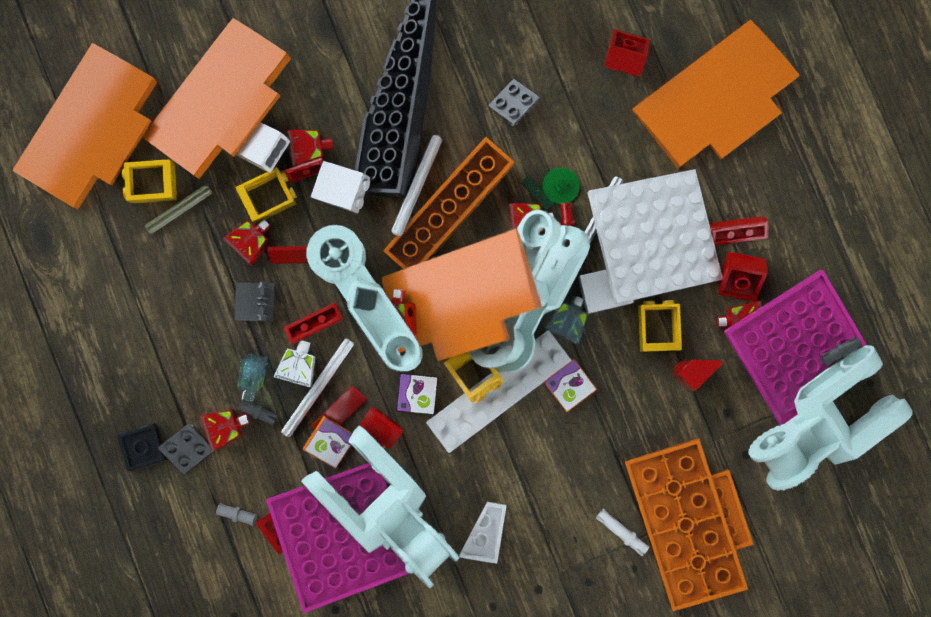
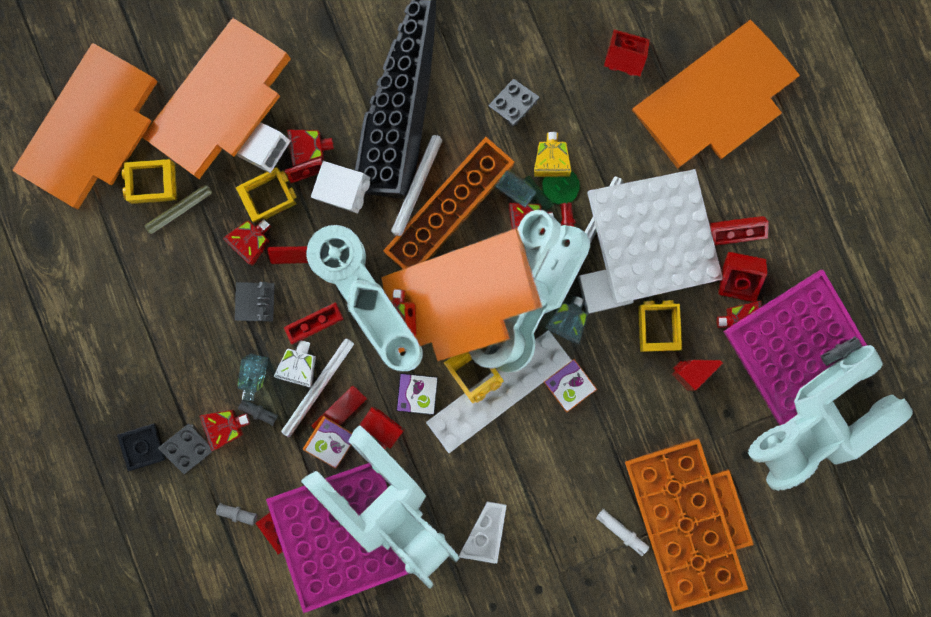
none -> clear light blue torso [495,169,536,208]
none -> yellow torso [534,132,571,177]

